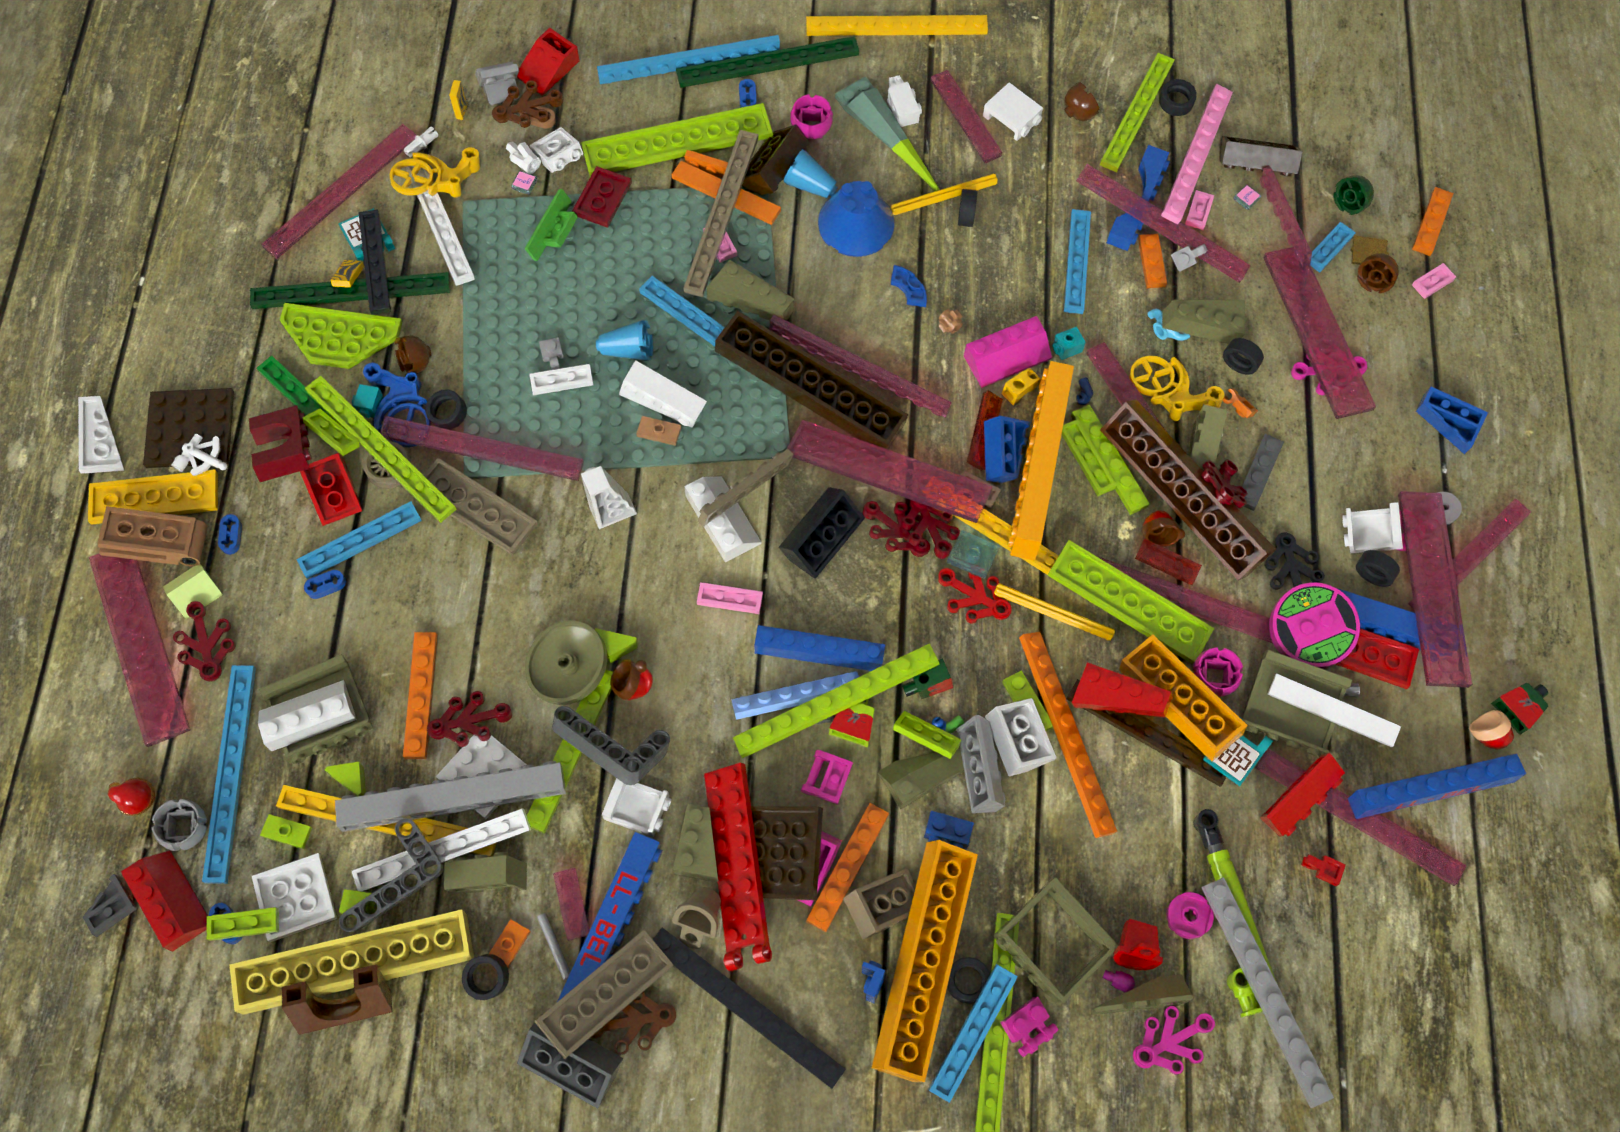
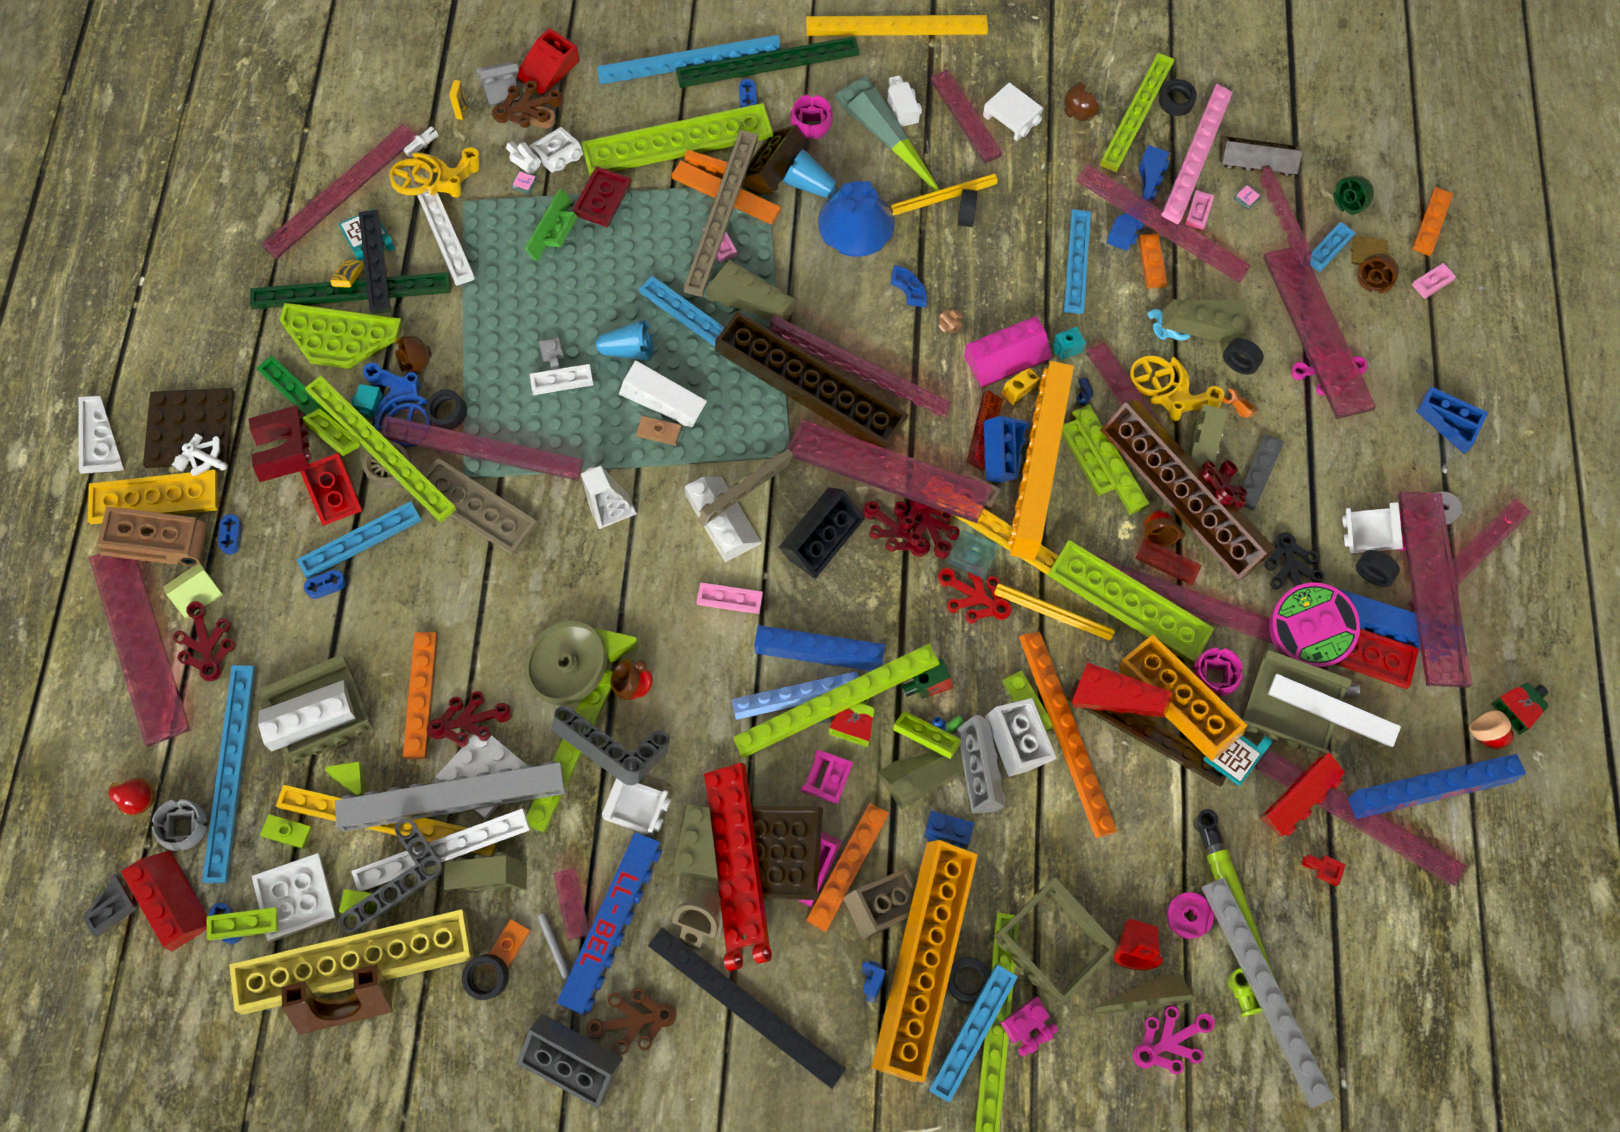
dark tan plate [535,930,673,1059] -> none
magenta cylinder [1102,969,1135,992] -> none
light grey plate [1171,244,1208,272] -> none

